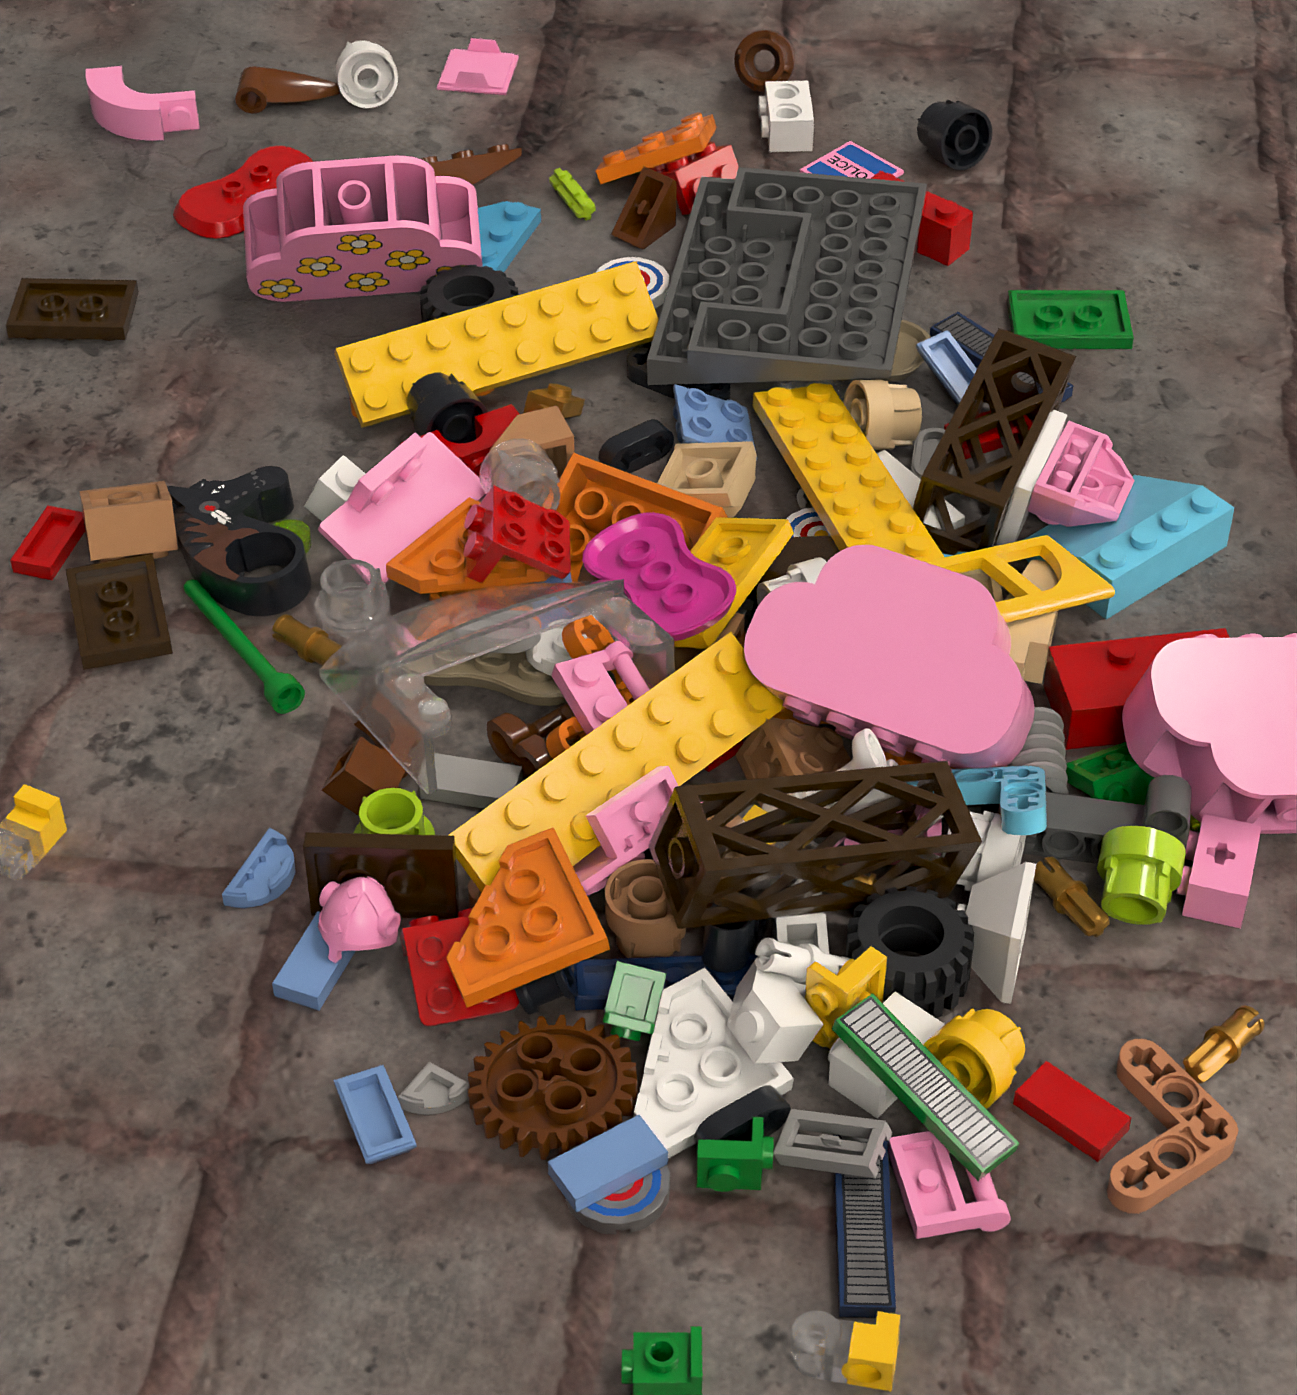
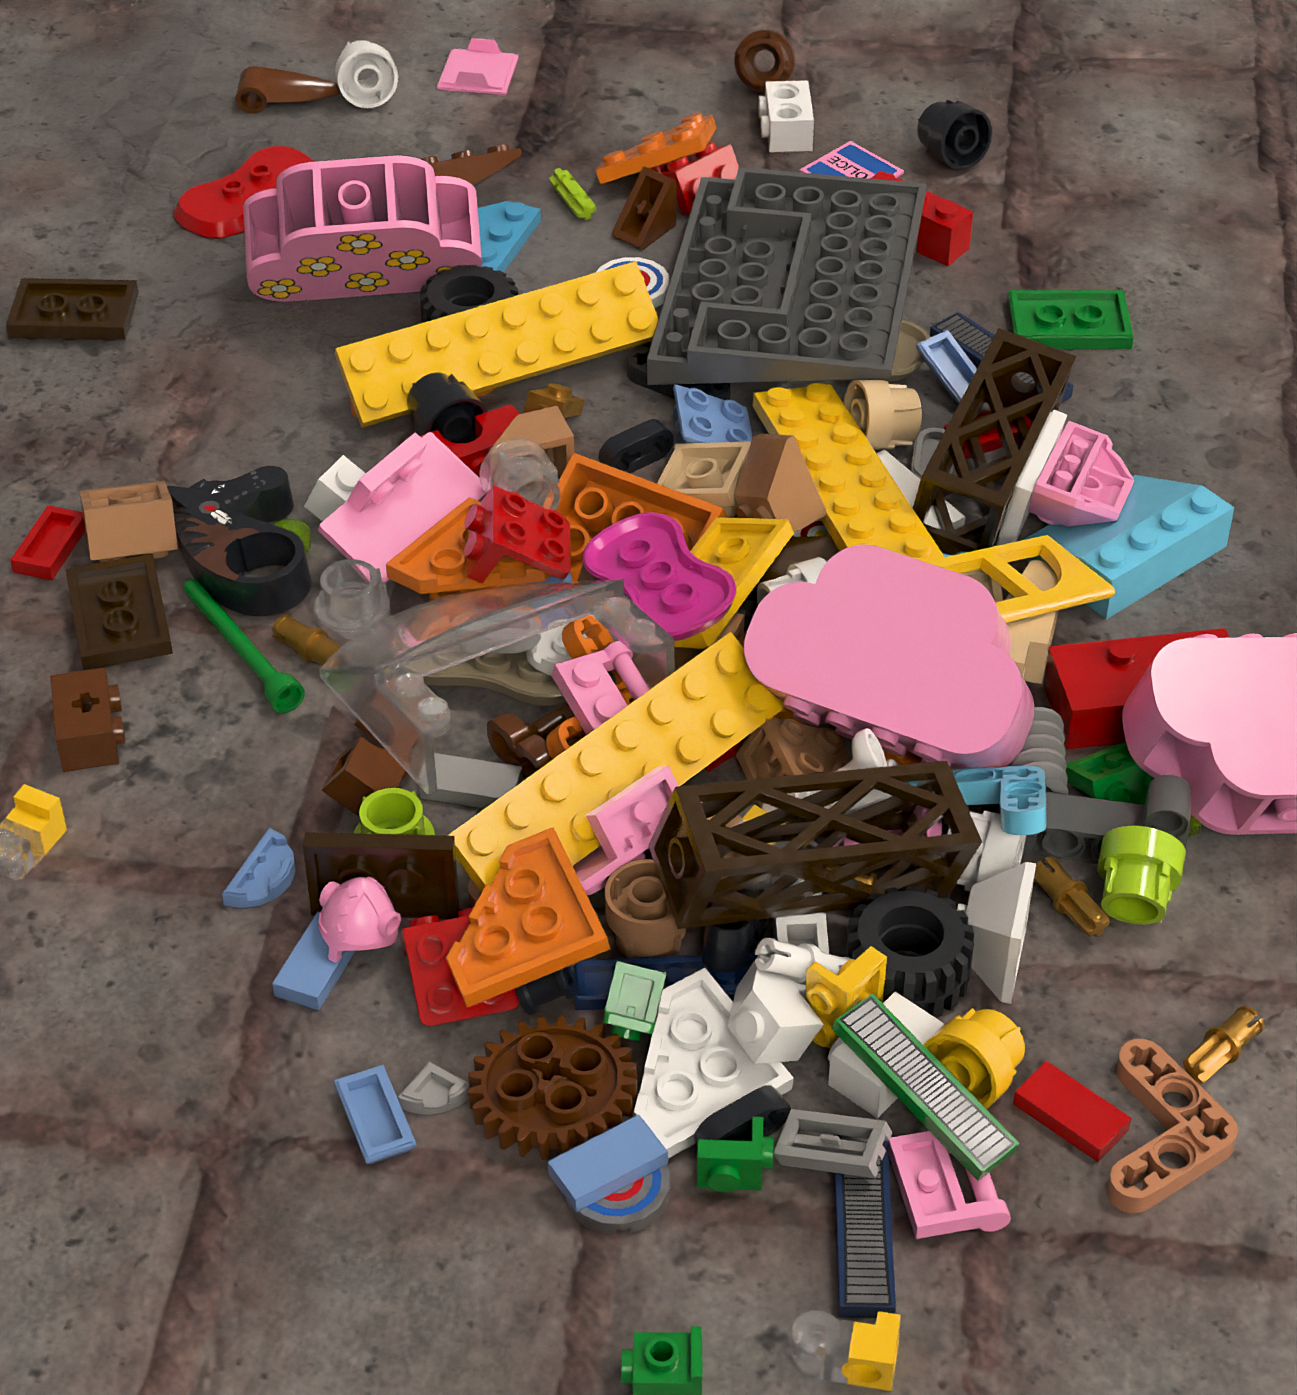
bright pink arch [86,66,199,141] -> none
bright pink brick [1176,813,1262,929] -> none
none -> reddish brown brick [50,667,126,772]
none -> medium nougat slope [734,434,826,533]

